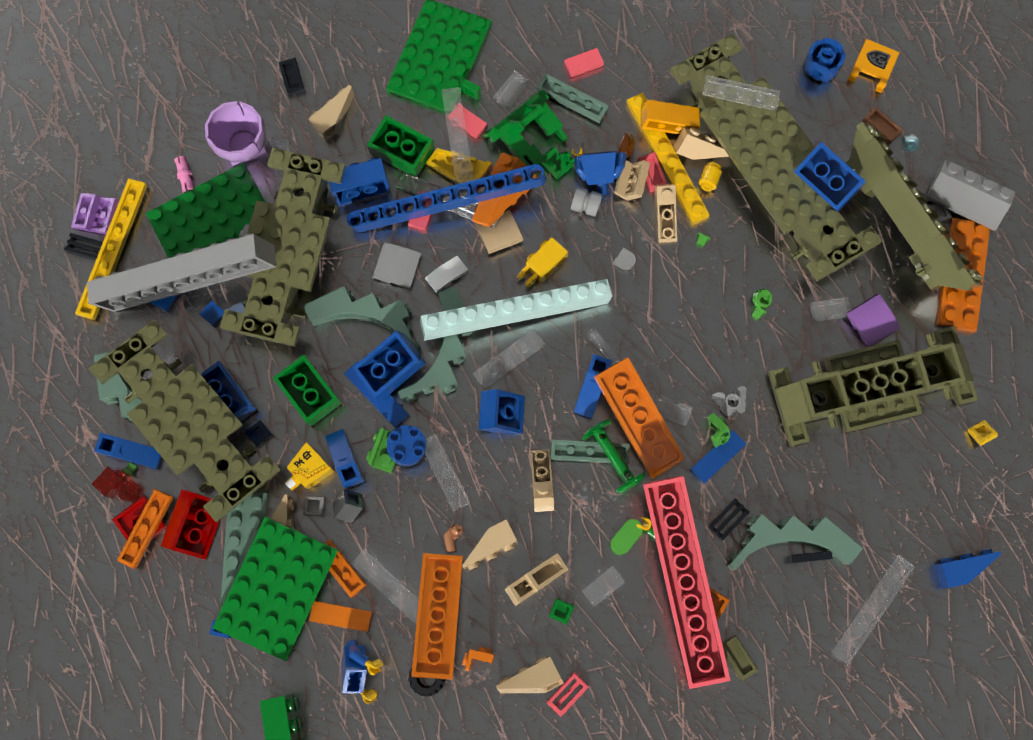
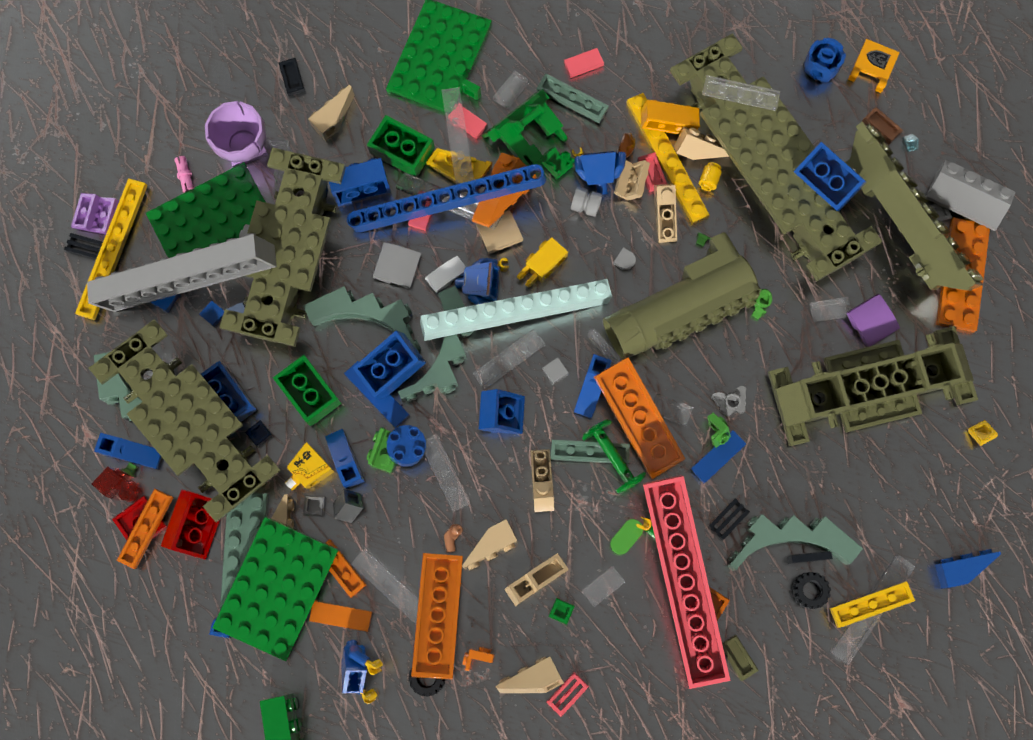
none -> blue torso [455,258,509,305]
none -> light grey tile [542,358,569,384]
none -> olive piece [603,232,761,360]
none -> black tyre [791,572,831,609]
none -> yellow plate [829,581,915,628]

